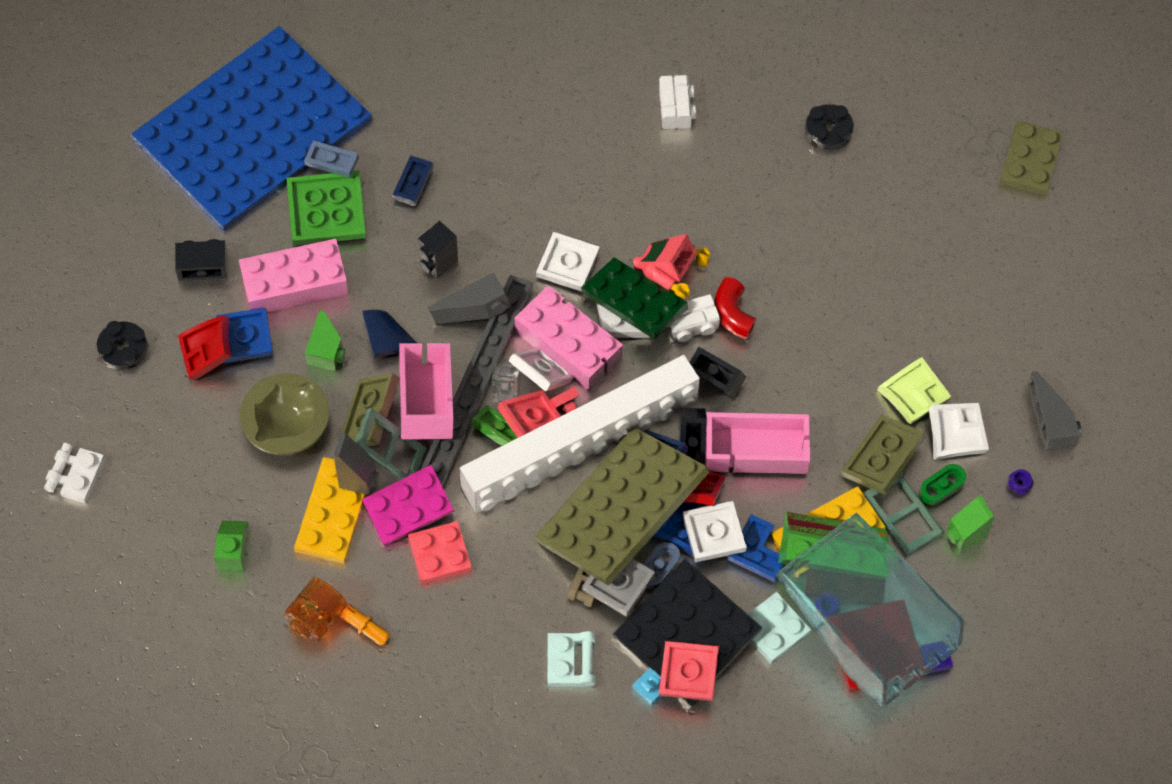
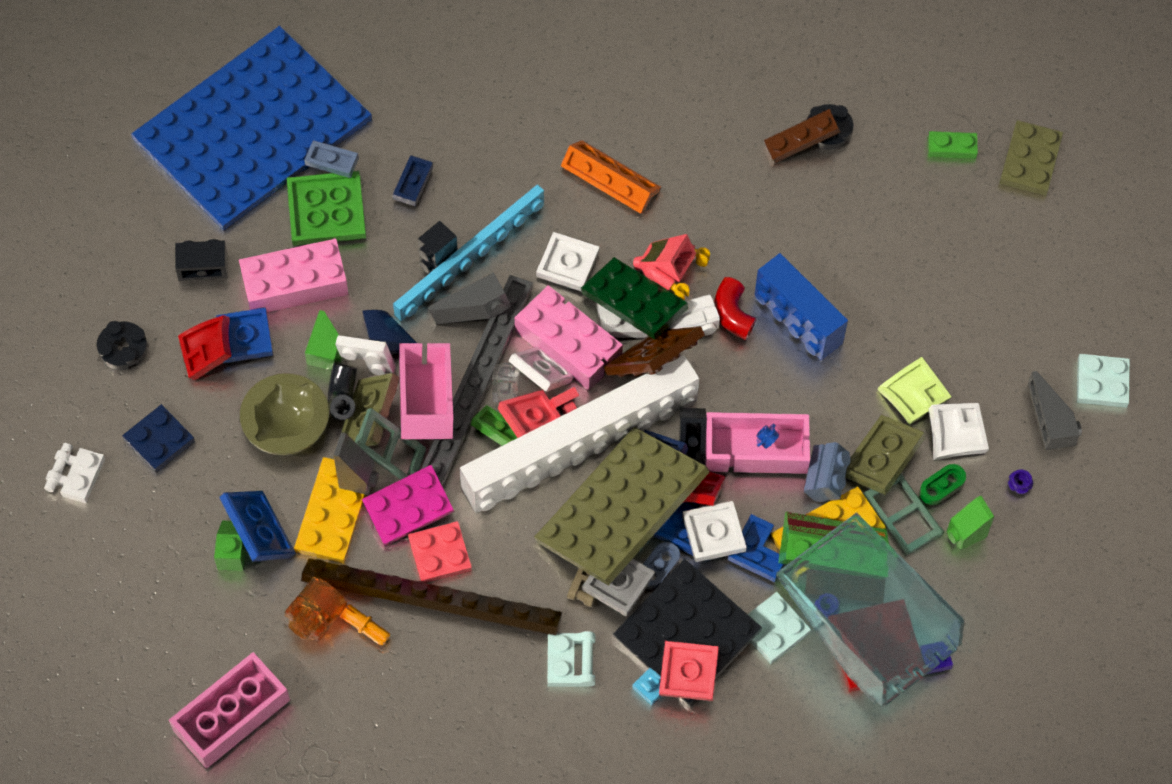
white brick [659,75,696,130] -> none
black brick [689,347,746,398] -> none
none -> dark blue plate [122,404,195,473]
none -> bright pink brick [169,652,290,769]
none -> blue tile [220,491,296,561]
none -> dark brown plate [301,558,562,636]
none -> black cylinder [328,363,357,420]
none -> white plate [335,336,396,376]
none -> medium azure plate [393,184,544,321]
none -> orange fence [561,140,662,214]
none -> reddish brown plate [604,326,705,377]
none -> blue brick [754,253,848,361]
none -> blue plate [756,424,780,449]
none -> reddish brown plate [764,109,840,163]
none -> sand blue brick [804,442,850,502]
none -> bright green plate [928,131,978,159]
none -> light aqua plate [1077,354,1130,408]

